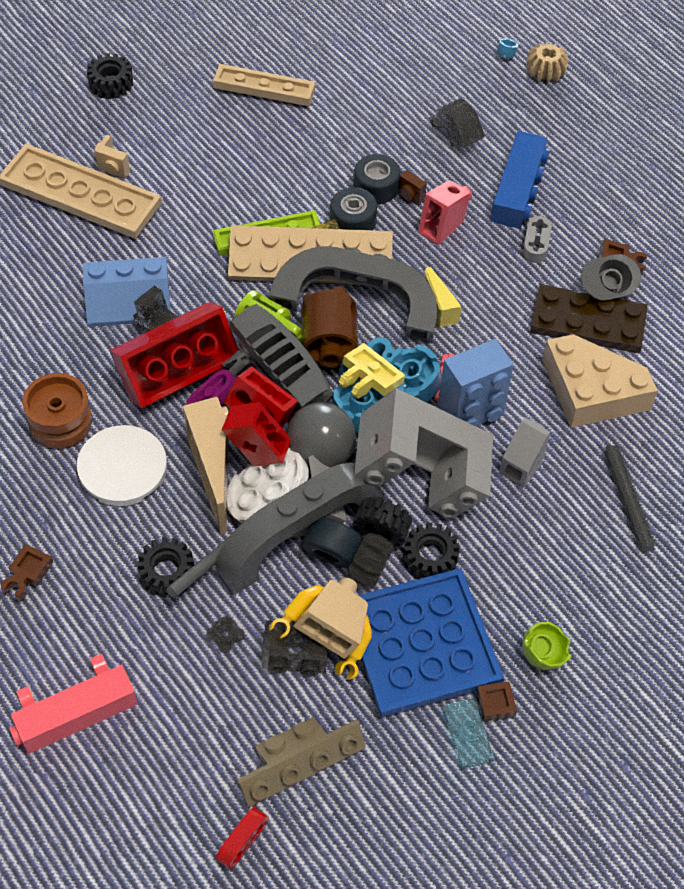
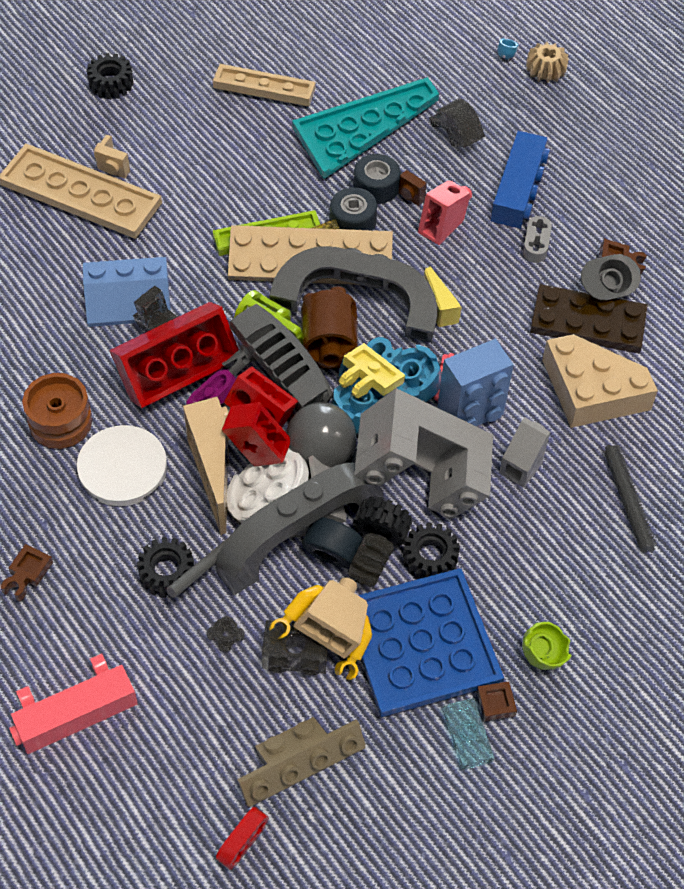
none -> teal wing [292,77,439,179]

